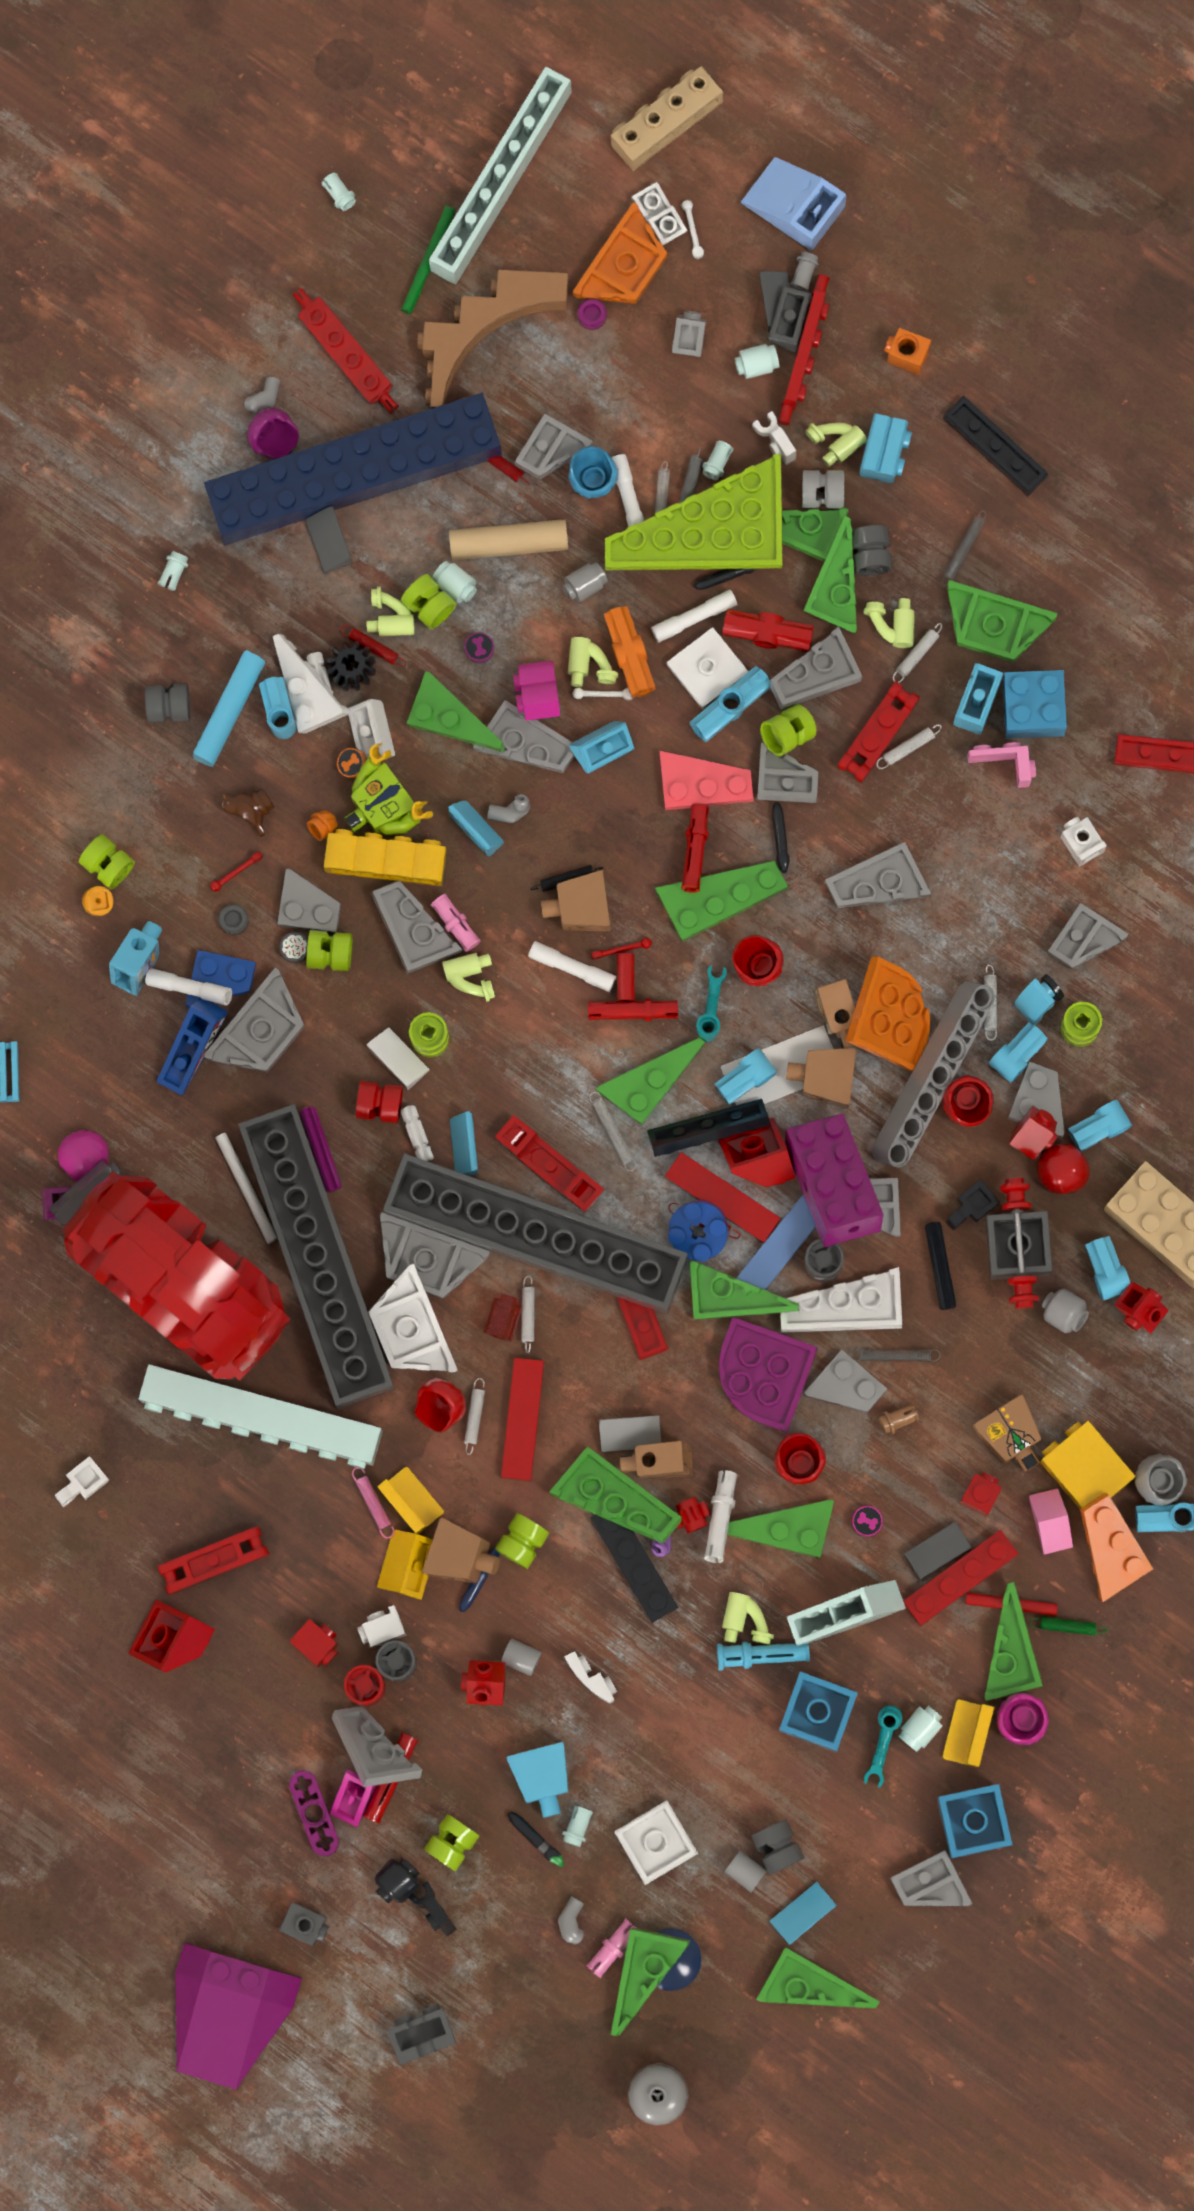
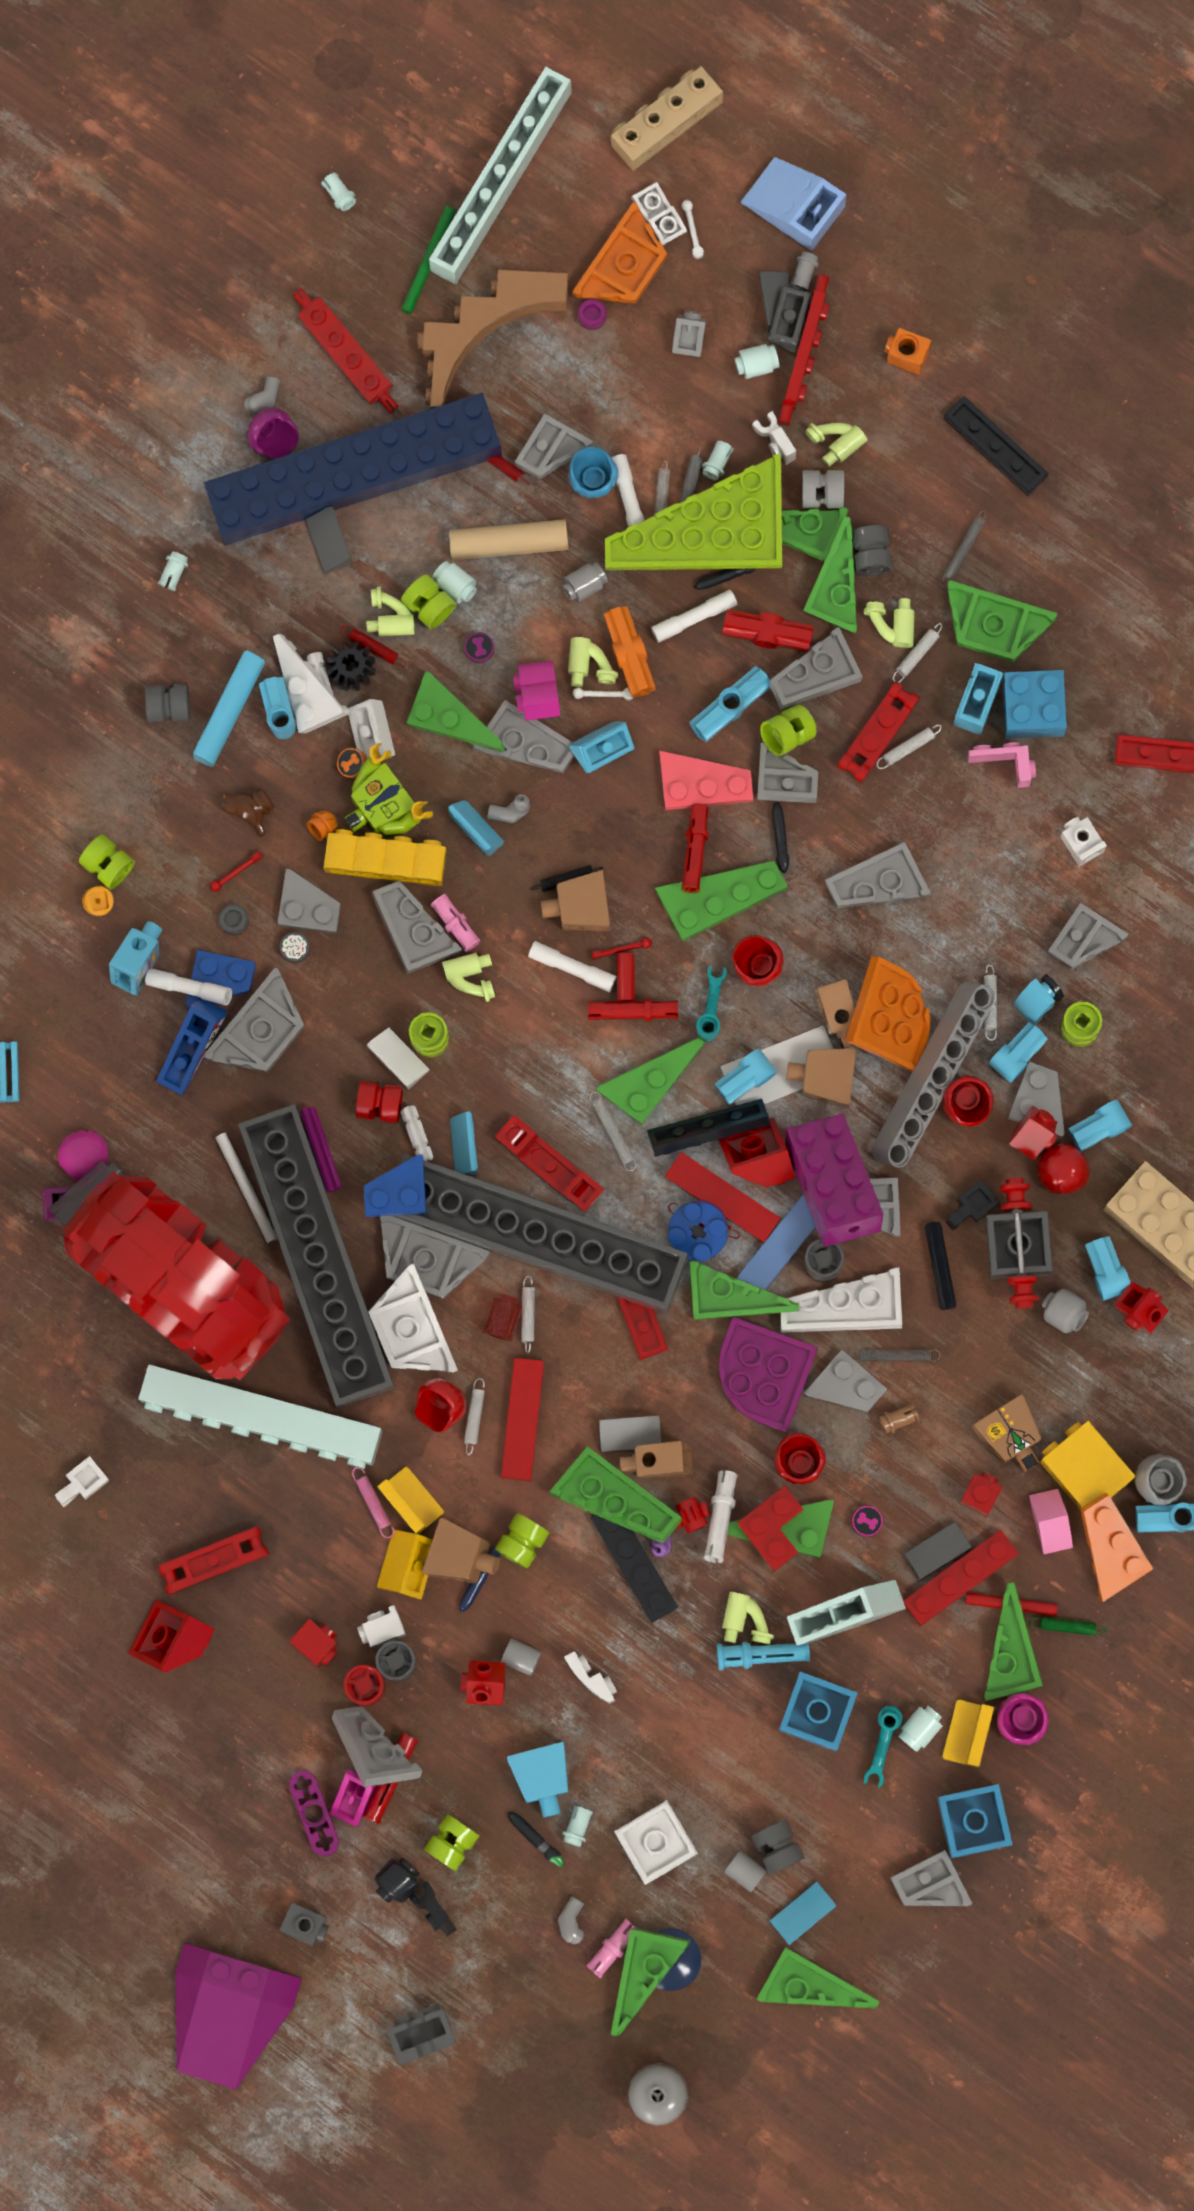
lime wheel [306,930,353,972] -> none
white plate [666,627,749,710] -> none
medium azure brick [860,413,912,484] -> none
none -> blue wing [364,1154,427,1217]
none -> red plate [737,1486,804,1572]

